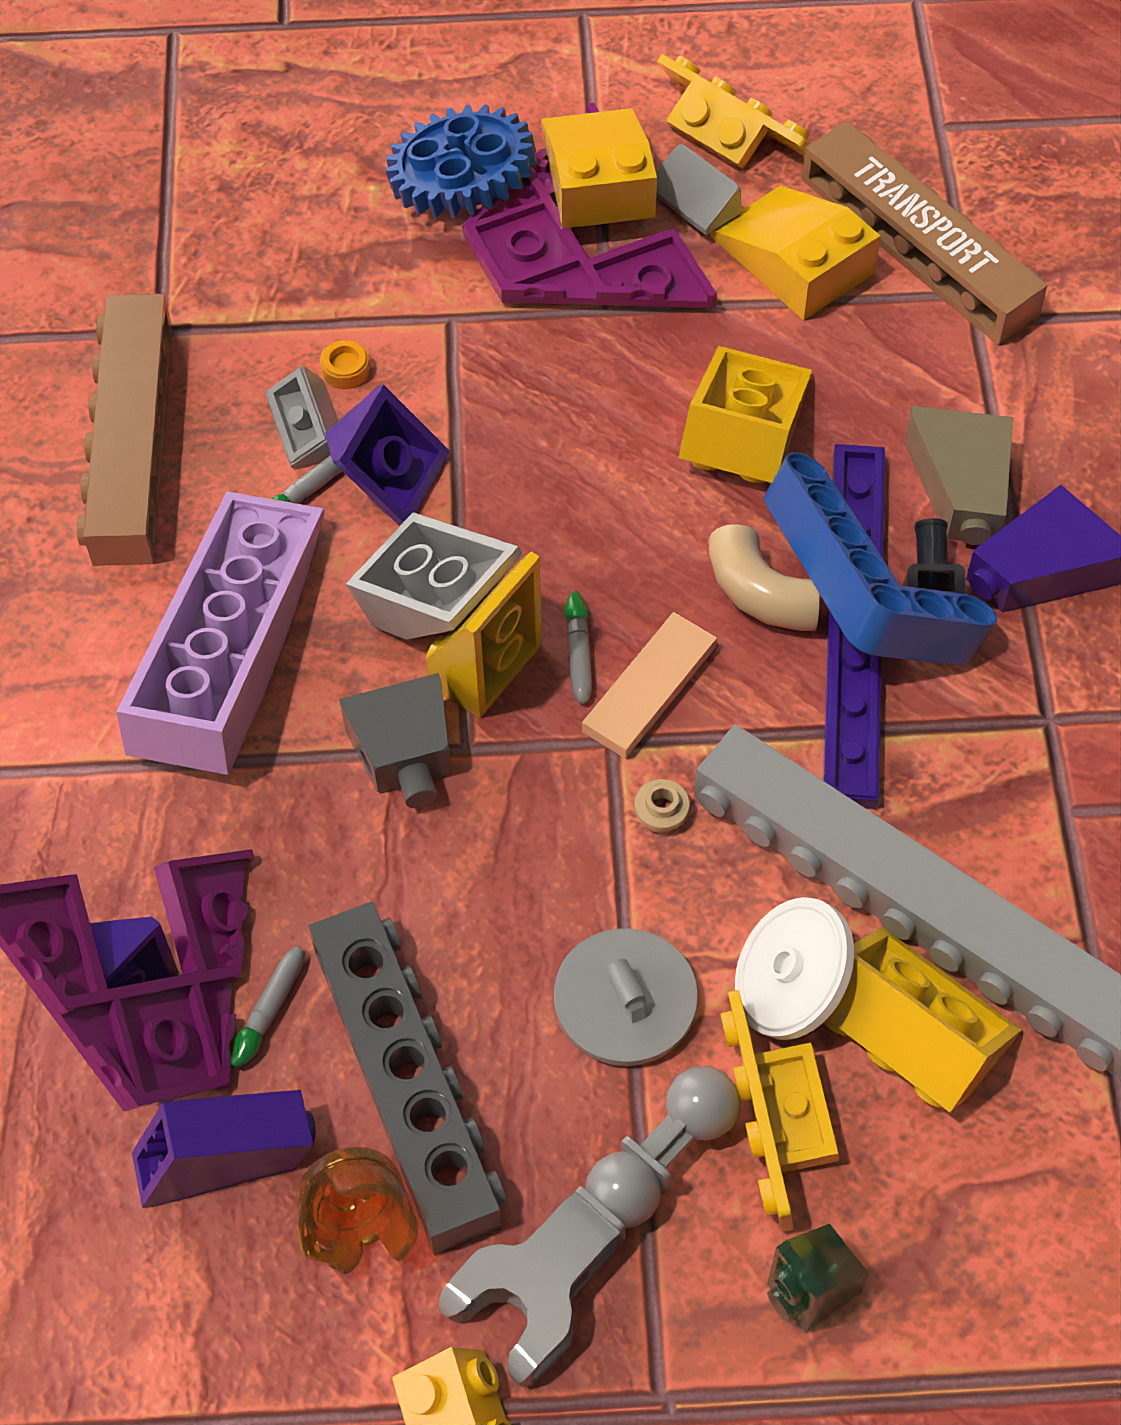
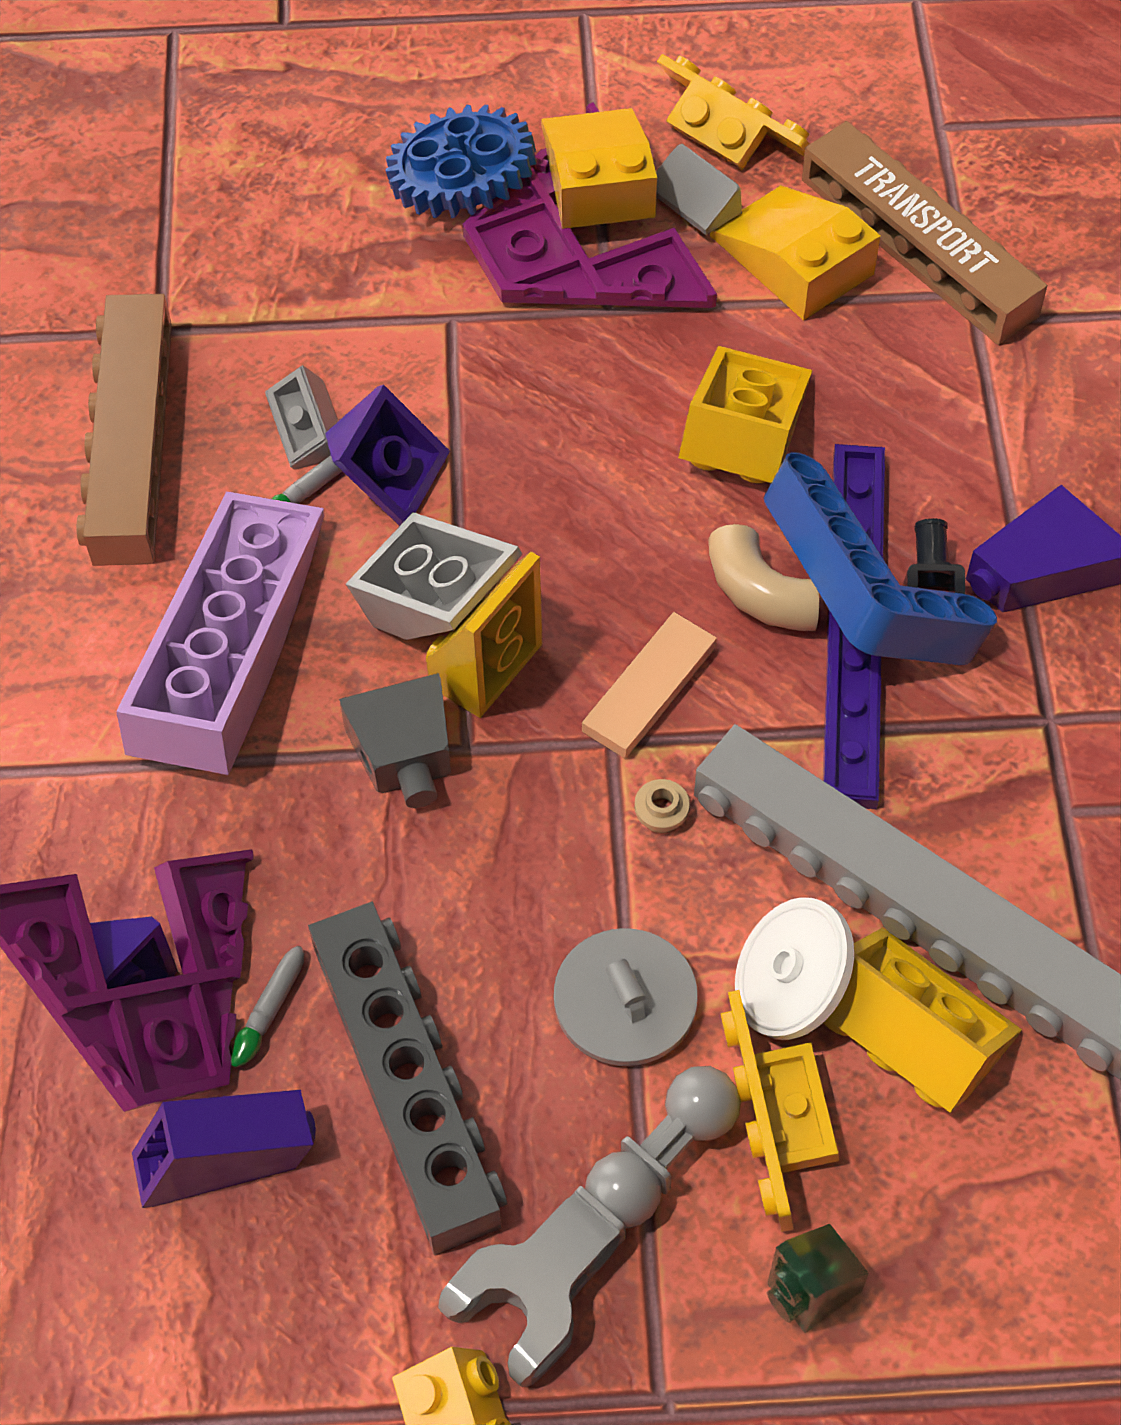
clear orange helmet [296,1147,419,1275] -> none
light orange tile [320,340,370,389] -> none
light grey piece [564,591,592,704] -> none
dark tan slope [905,405,1013,545] -> none

